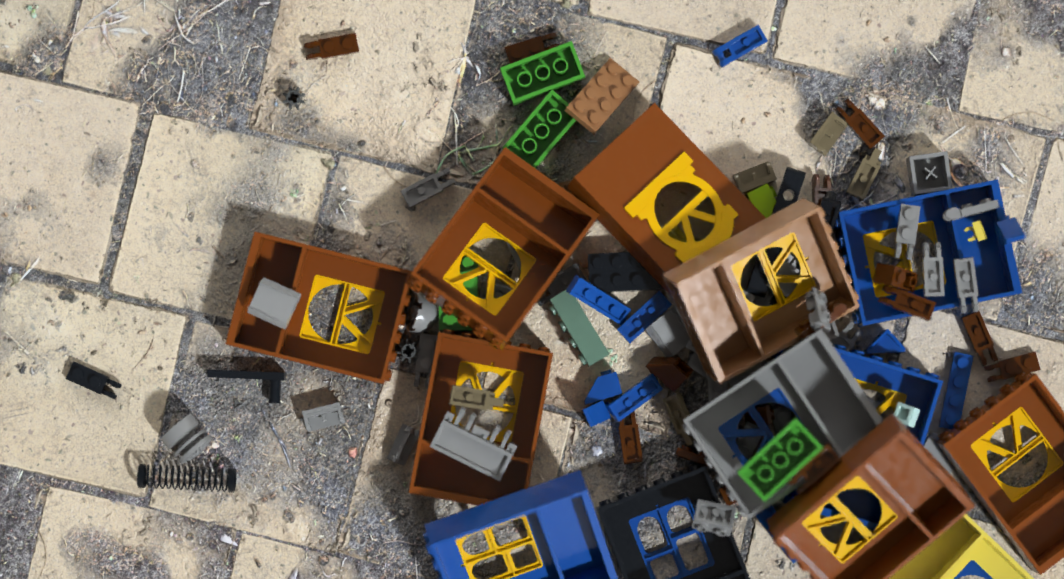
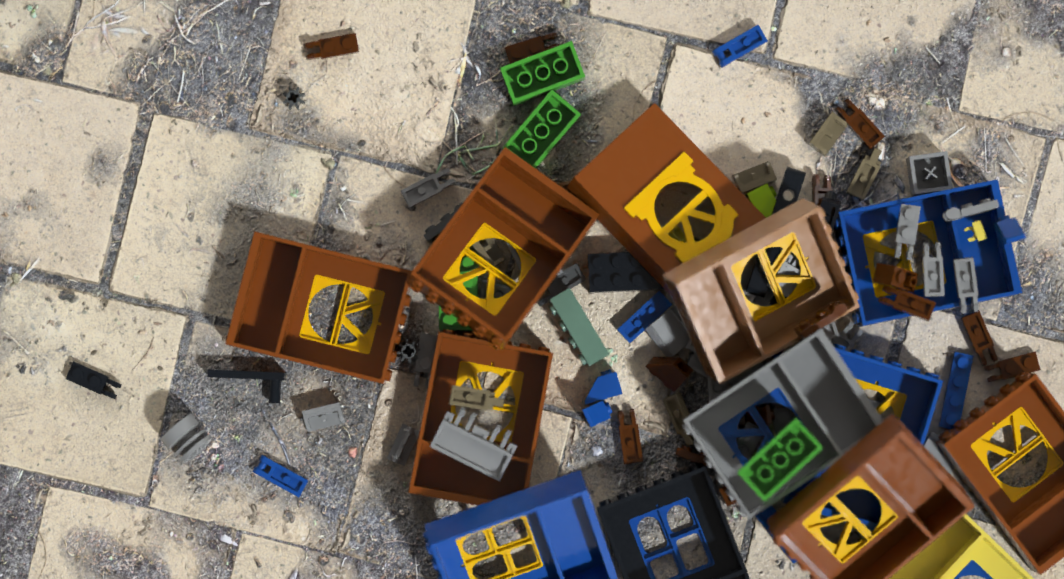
black piece [137,463,236,493] -> none
light grey slope [248,278,301,329] -> none
light grey cylinder [405,293,439,333] -> none
medium nougat plate [564,58,639,135] -> none
blue plate [566,275,631,325] -> none
blue plate [606,374,663,422] -> none
light grey bracket [692,499,736,536] -> none
reddish brown hinge [788,444,841,494] -> none
light grey hinge [805,287,831,330] -> none
blue slope [864,329,905,354] -> none
light aqua slope [894,402,920,427] -> none
none -> blue plate [252,455,309,497]
none -> dark grey hinge [423,202,464,244]
none -> dark tan hinge [472,238,506,267]

